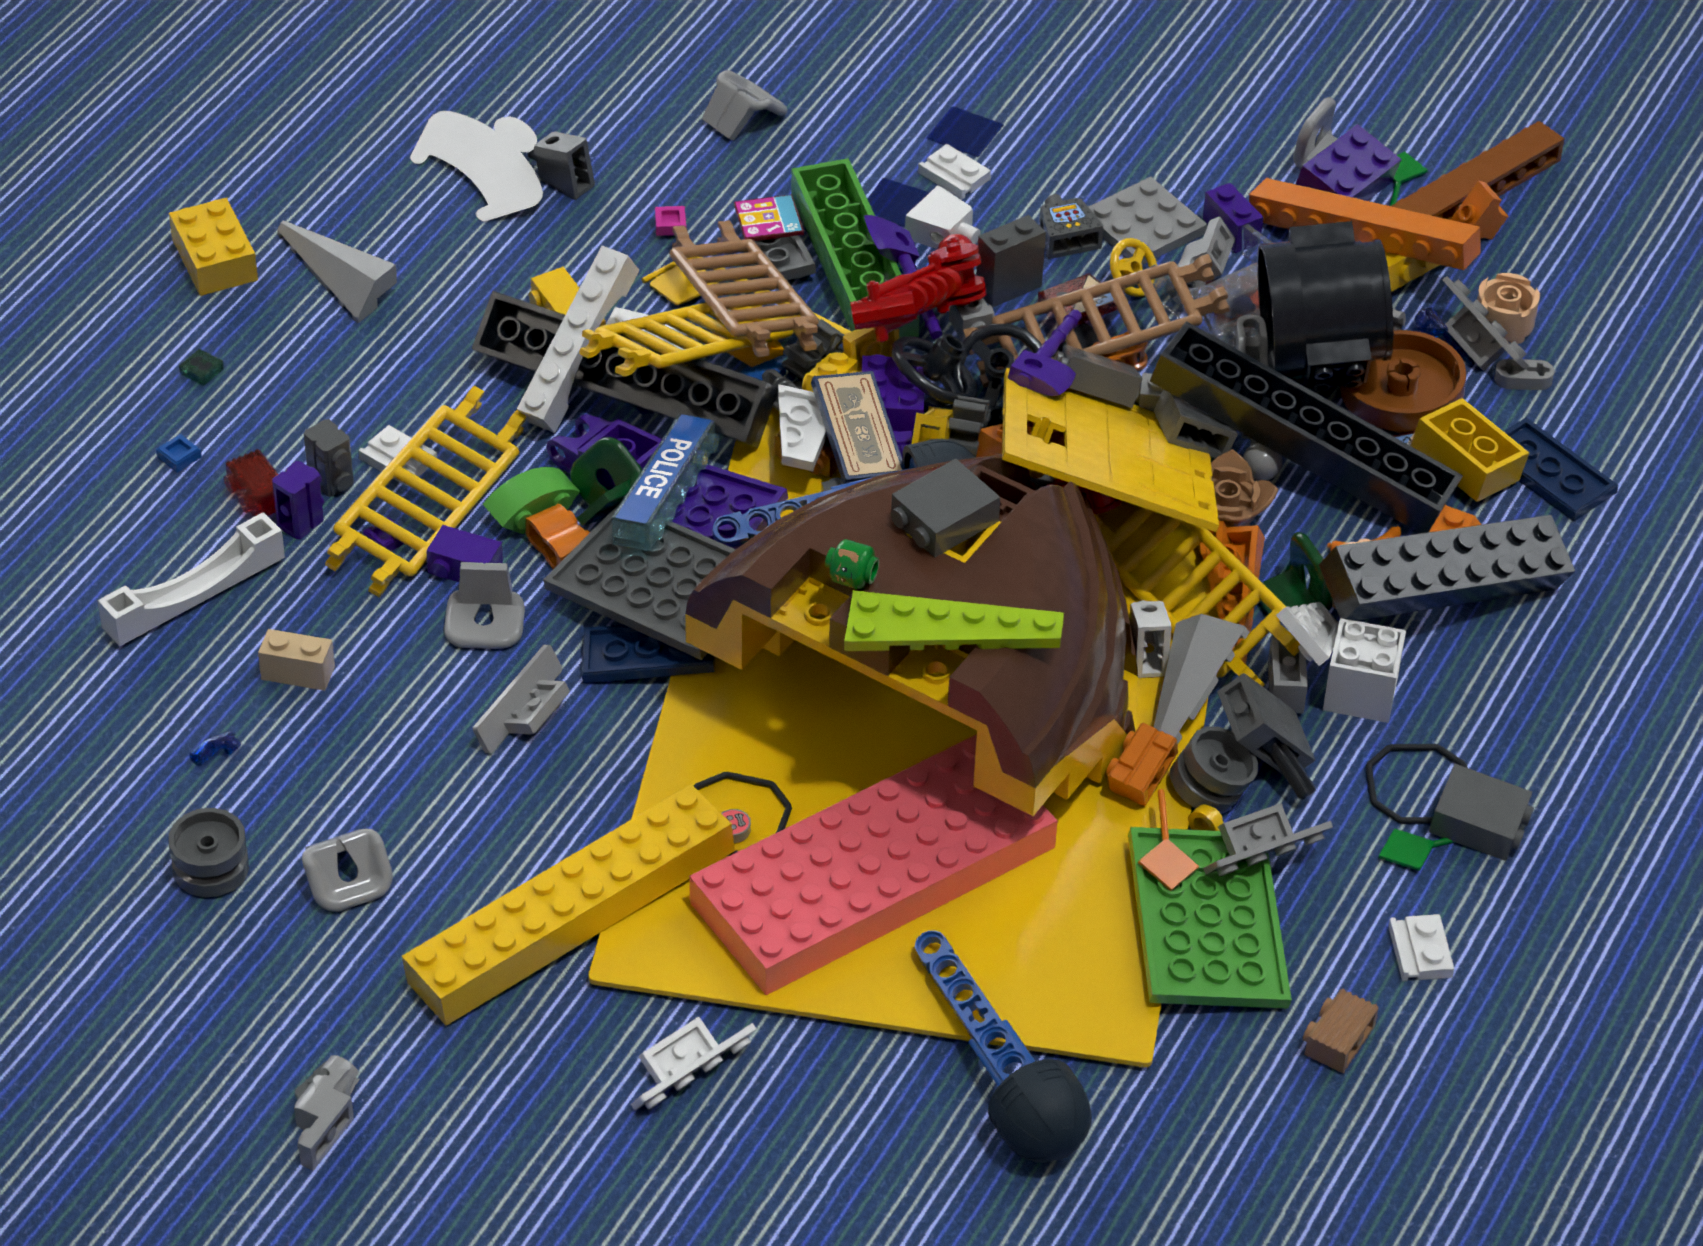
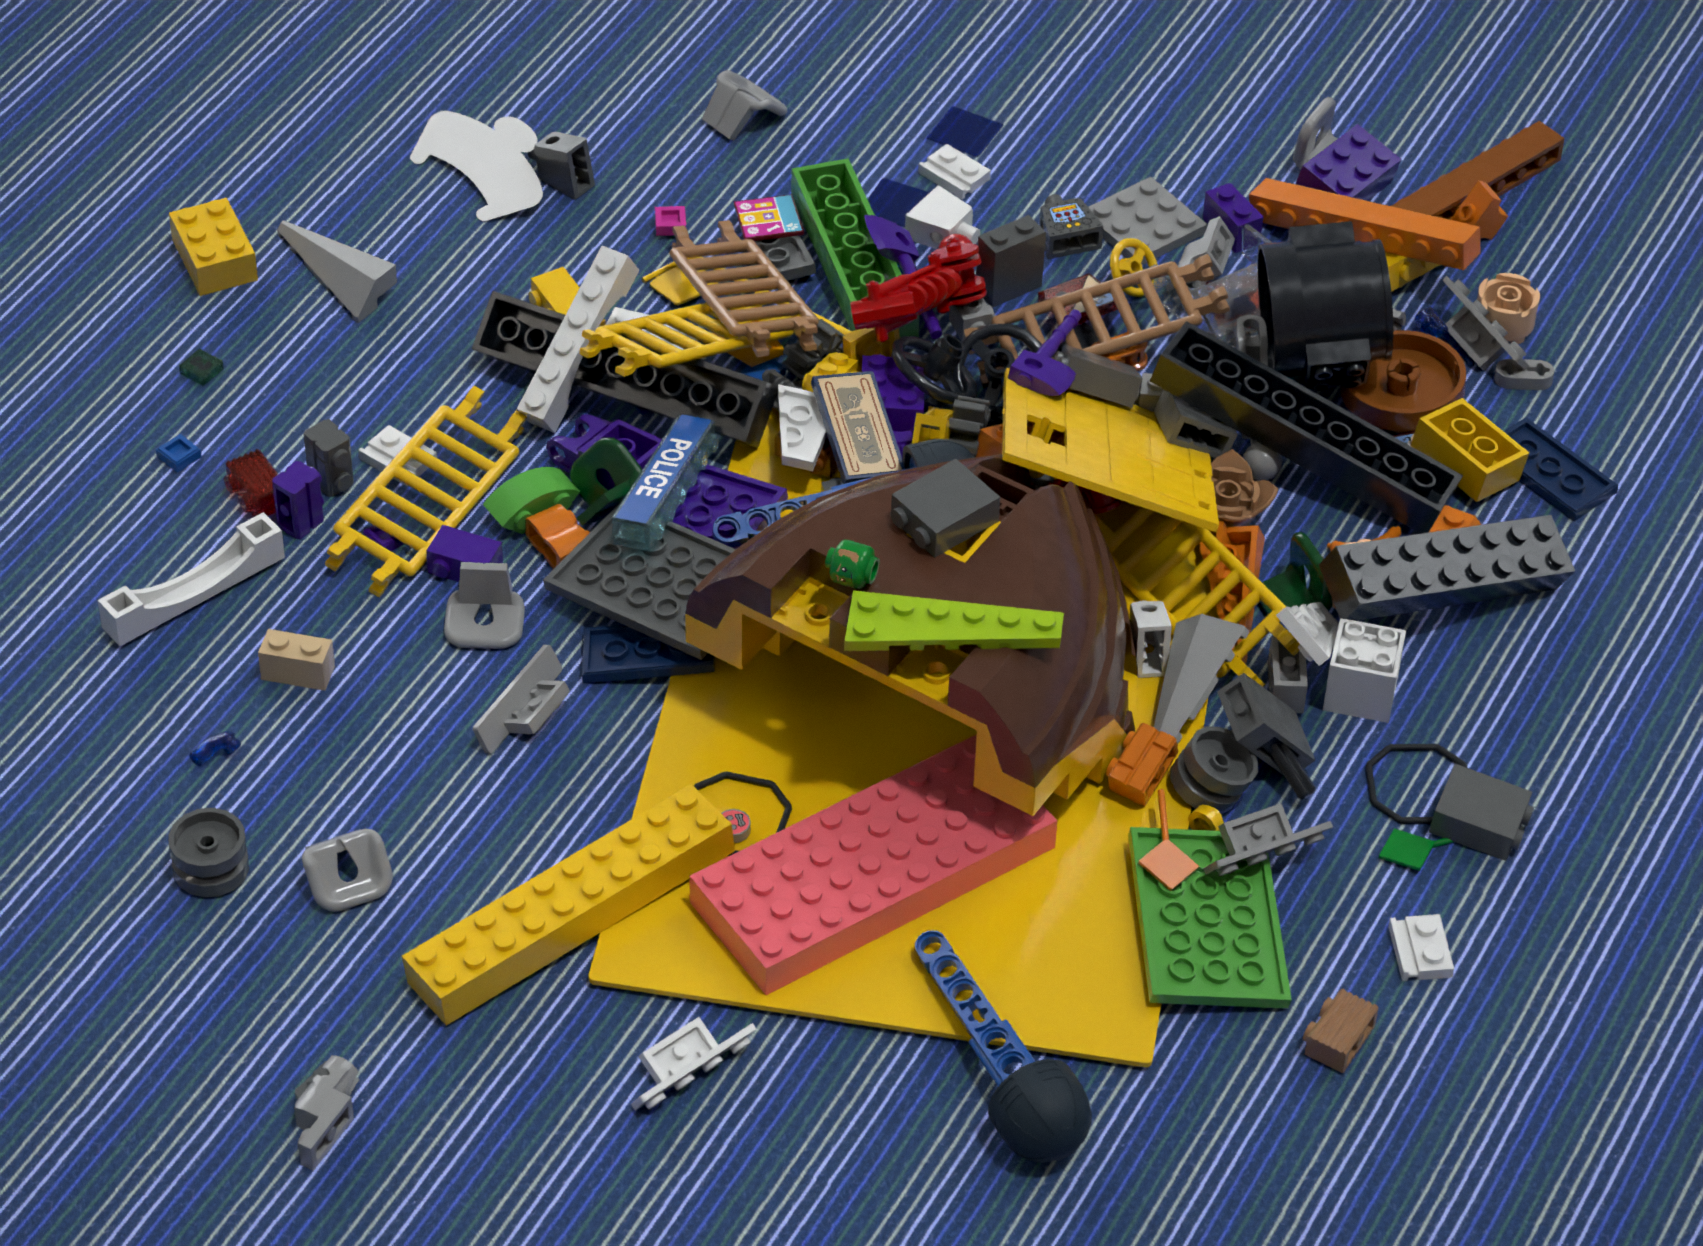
green piece [1390,152,1428,206] -> none

